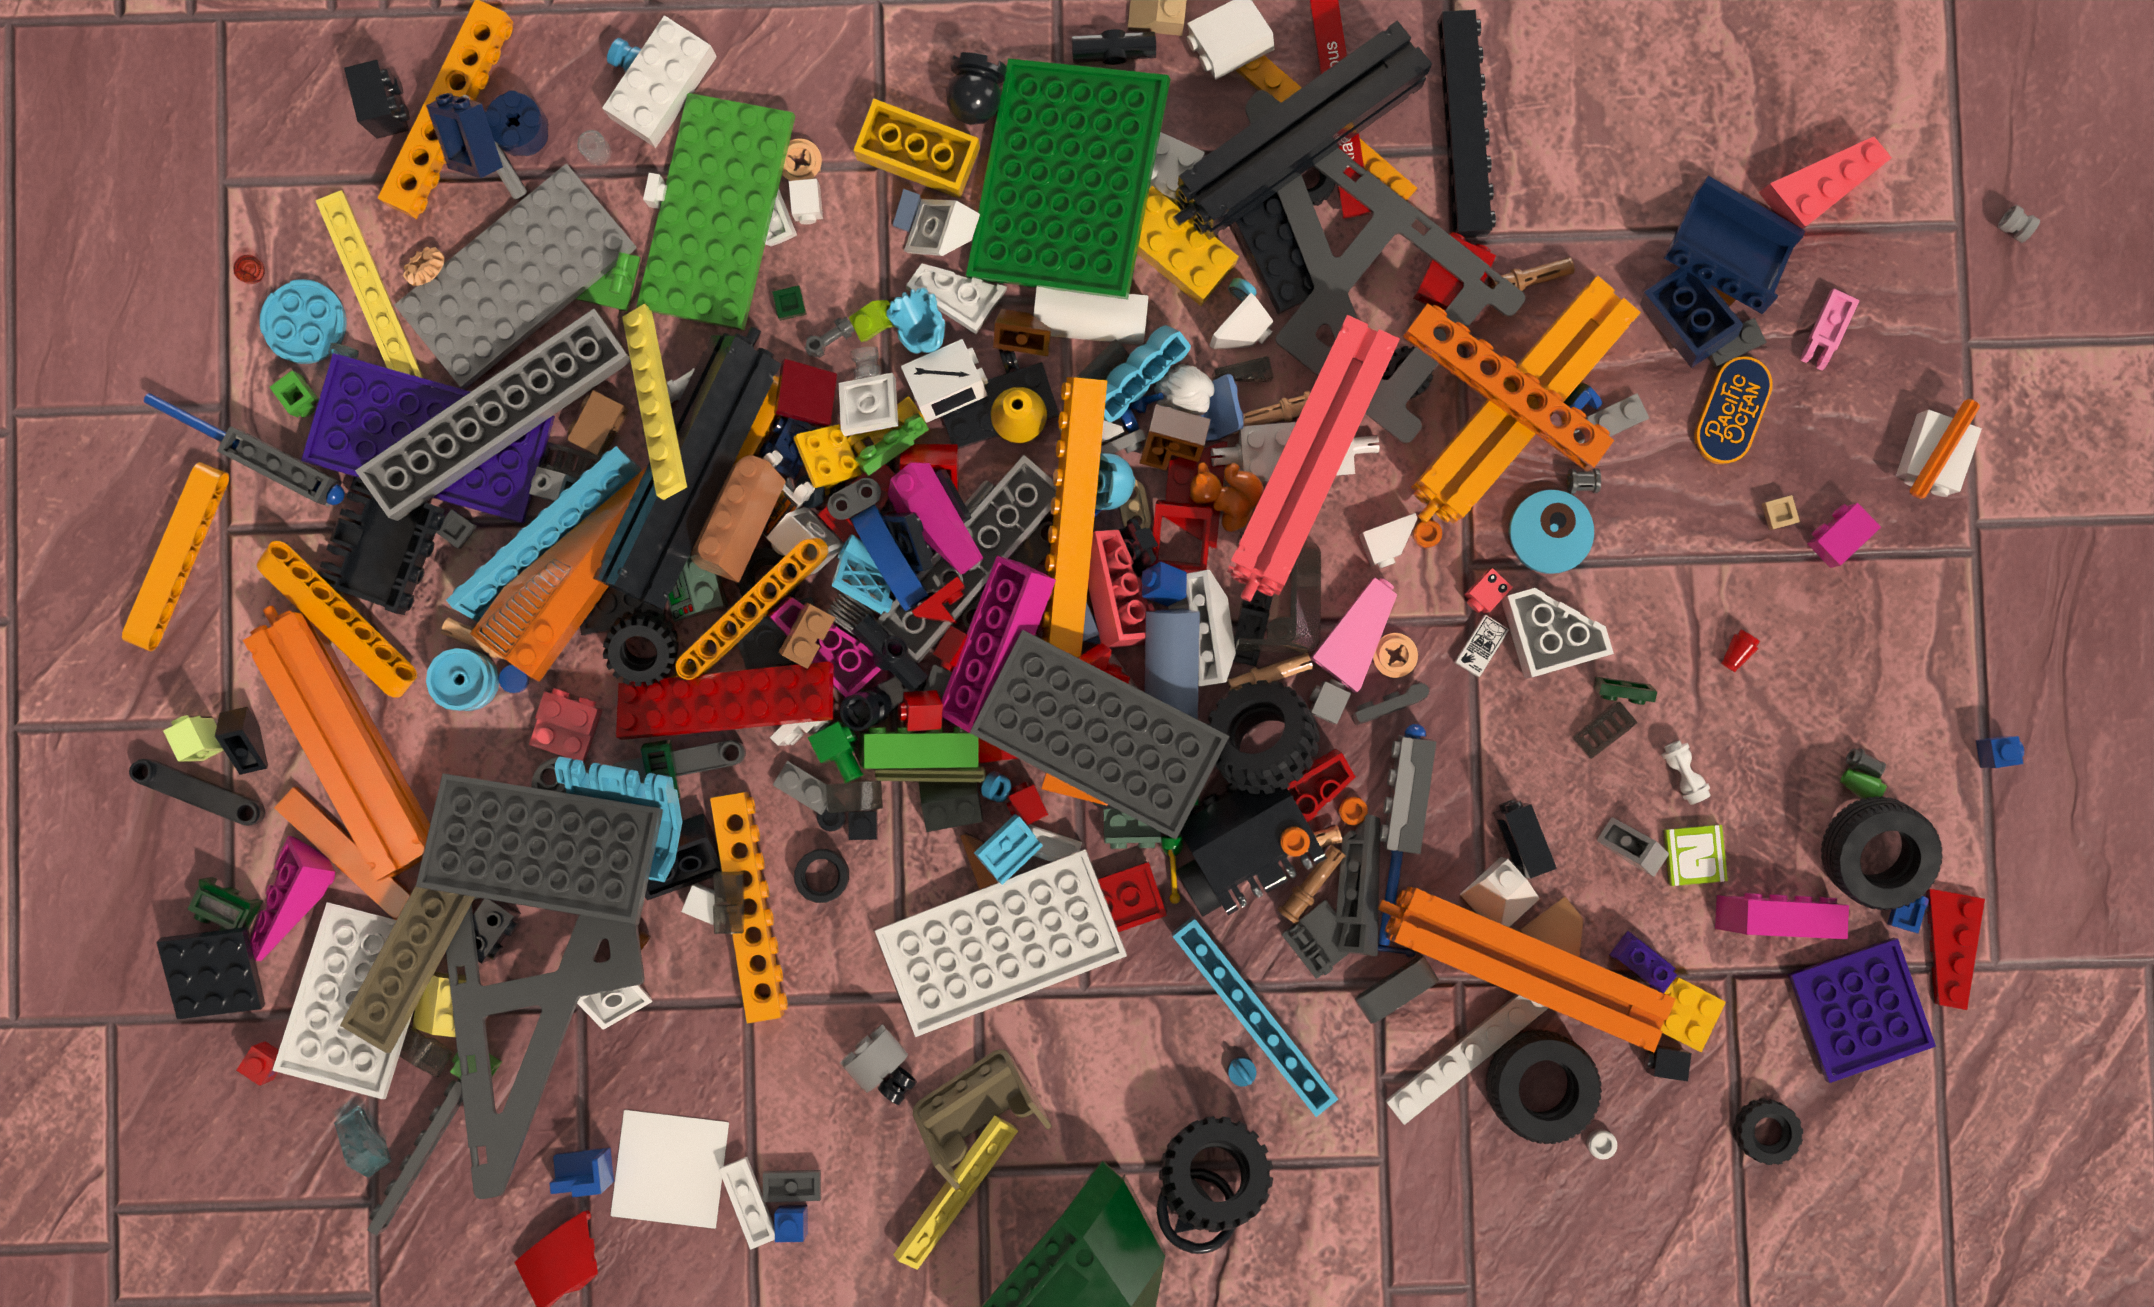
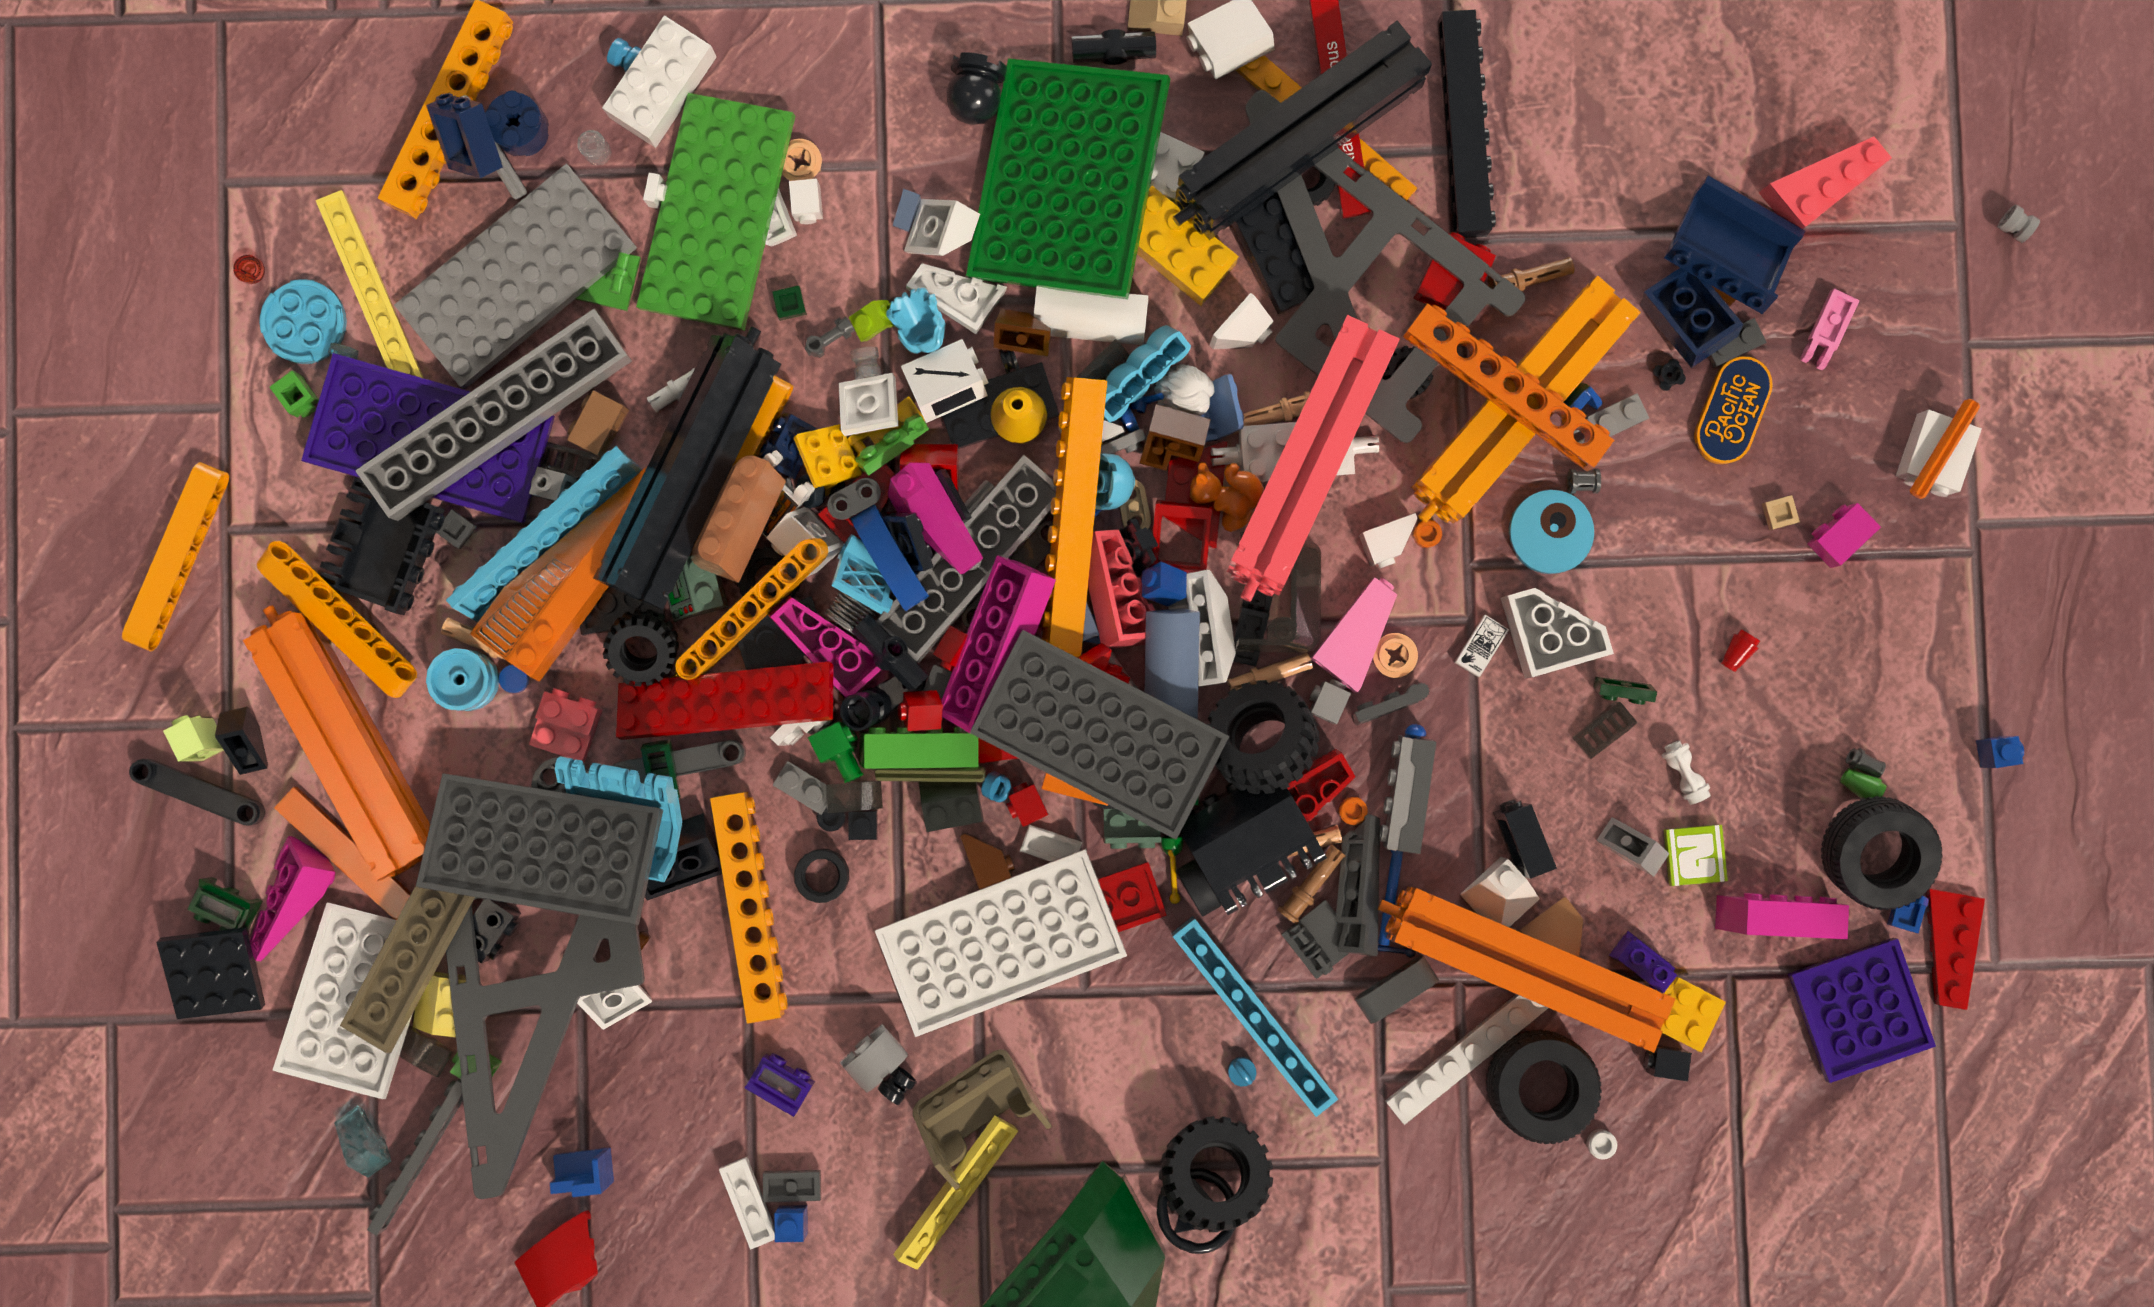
dark grey piece [144,393,345,507] -> none
red brick [236,1041,279,1086] -> none
black brick [344,59,410,139] -> none
light nougat gear [403,247,444,286] -> none
white sticker [611,1110,729,1229] -> none
light yellow plate [622,304,687,500] -> none
white brick [681,883,728,925] -> none
clear smoke slope [713,872,744,934] -> none
dark red tile [774,359,837,428] -> none
medium nougat piece [778,602,835,669] -> none
yellow brick [853,99,980,199] -> none
red slope [911,577,966,623] -> none
medium azure plate [974,814,1043,885] -> none
clear smoke slope [1212,356,1273,383] -> none
medium azure tile [1228,278,1257,301] -> none
orange tile [1280,826,1310,857] -> none
coral brick [1464,568,1513,614] -> none
black tyre [1733,1098,1803,1165] -> none
none -> dark purple window [745,1053,815,1117]
none -> black plate [1653,359,1686,391]

